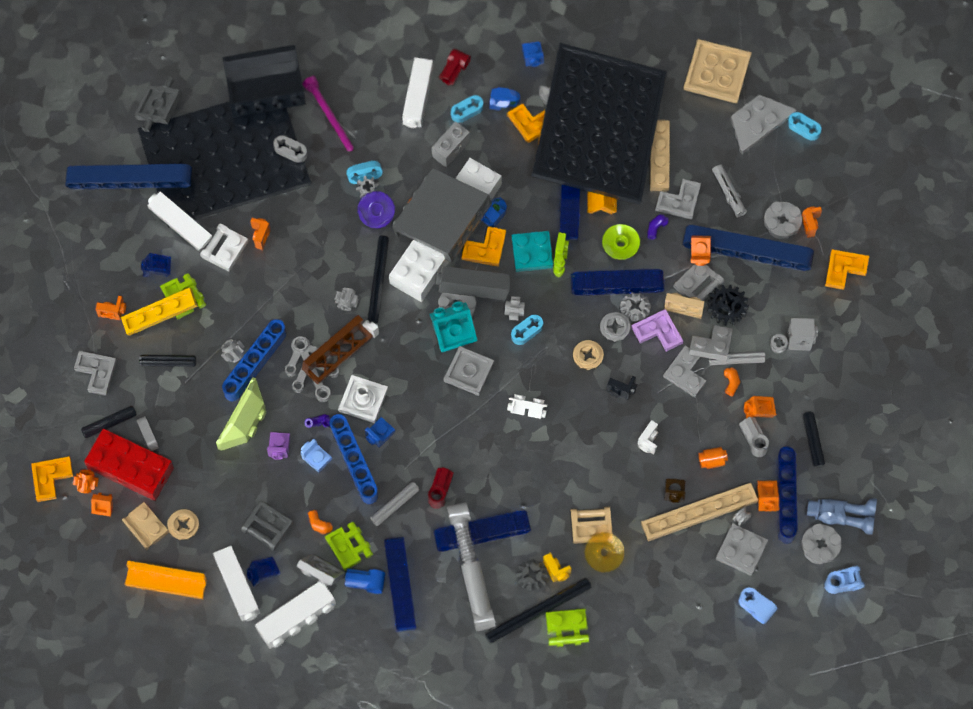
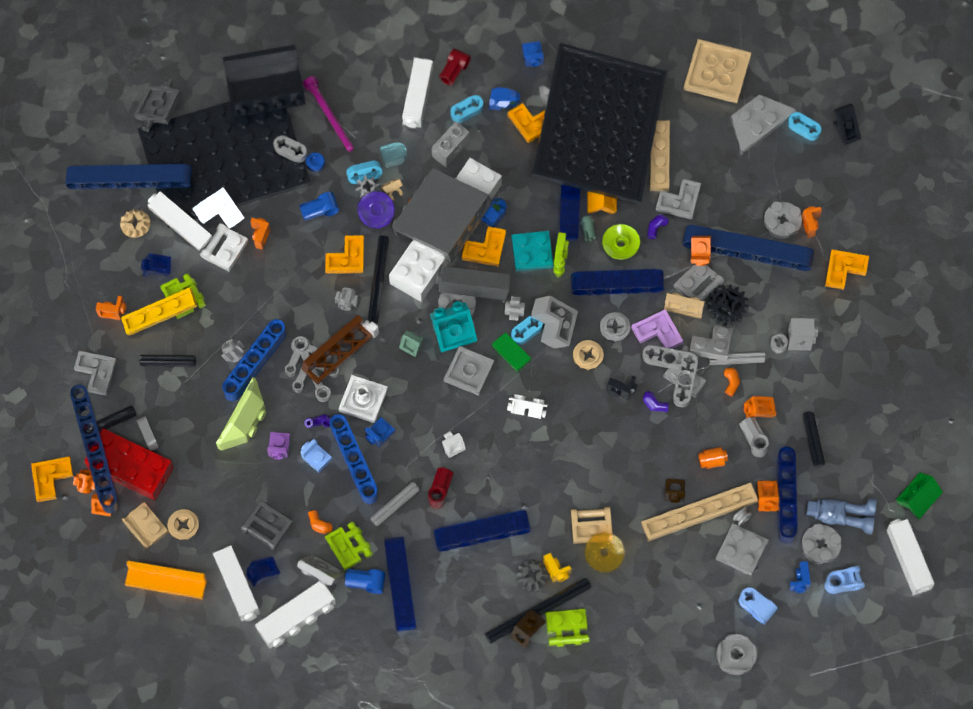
light grey piece [447,502,496,632] -> none
light grey gear [620,292,651,322] -> none
white bracket [638,420,659,454] -> none
light grey pin [712,164,747,217] -> none
none -> dark blue beam [70,384,119,514]
none -> tan gear [120,209,150,238]
none -> plate [192,188,244,229]
none -> blue piece [299,192,339,221]
none -> blue tile [306,152,325,172]
none -> light orange plate [325,236,364,273]
none -> tan tile [379,178,403,200]
none -> clear light blue piece [380,143,407,168]
none -> sand green tile [399,331,423,357]
none -> white tile [442,431,466,458]
none -> green tile [491,332,531,373]
none -> dark brown bracket [511,610,546,649]
none -> light grey brick [531,296,578,349]
none -> sand green pin [580,216,597,241]
none -> light grey beam [642,345,698,407]
none -> dark purple arm [643,391,669,412]
none -> light grey plate [716,634,757,675]
none -> blue bracket [789,561,811,593]
none -> black slope [833,103,862,145]
none -> white brick [887,519,934,595]
none -> green panel [896,472,943,519]

